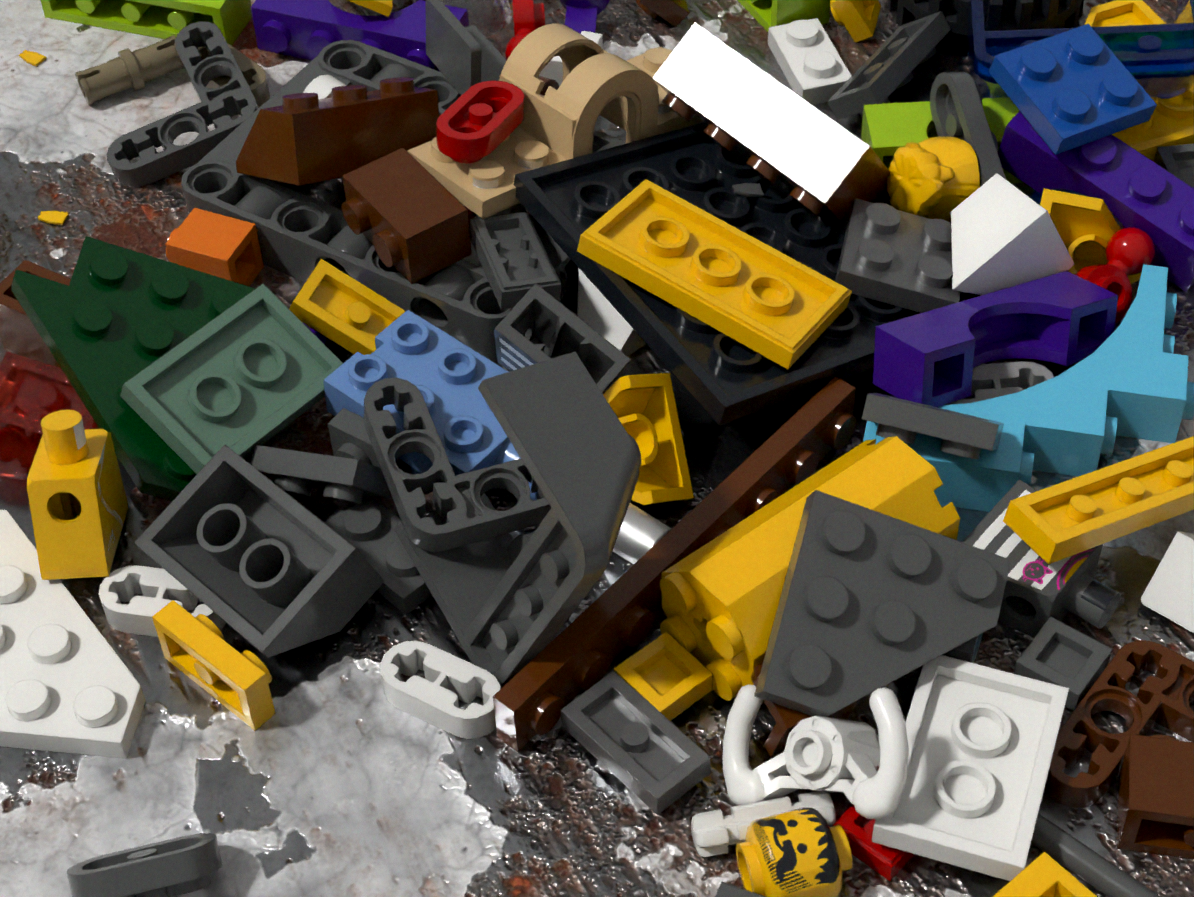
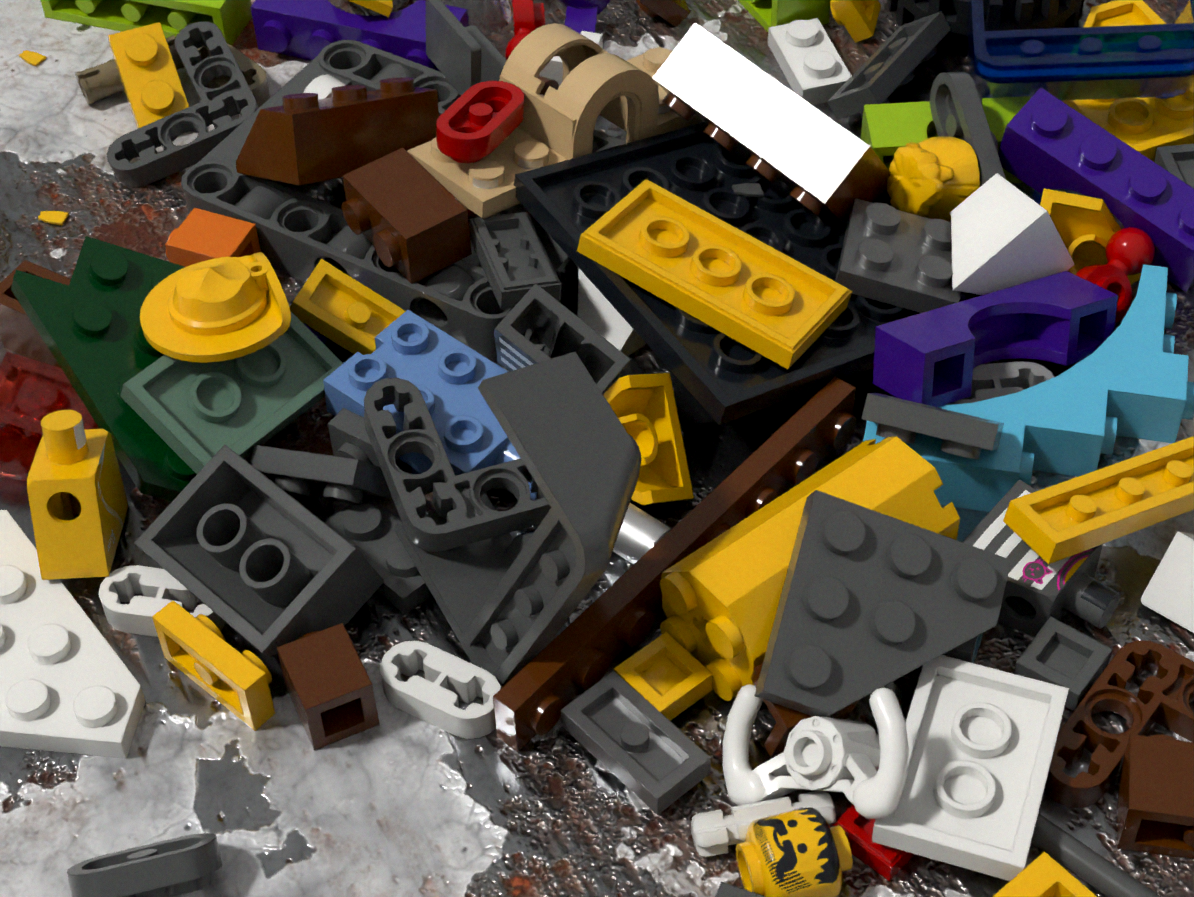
blue plate [989,24,1157,155] -> none
none -> yellow plate [108,22,189,129]
none -> yellow hat [140,252,291,363]
none -> reddish brown brick [277,623,380,750]

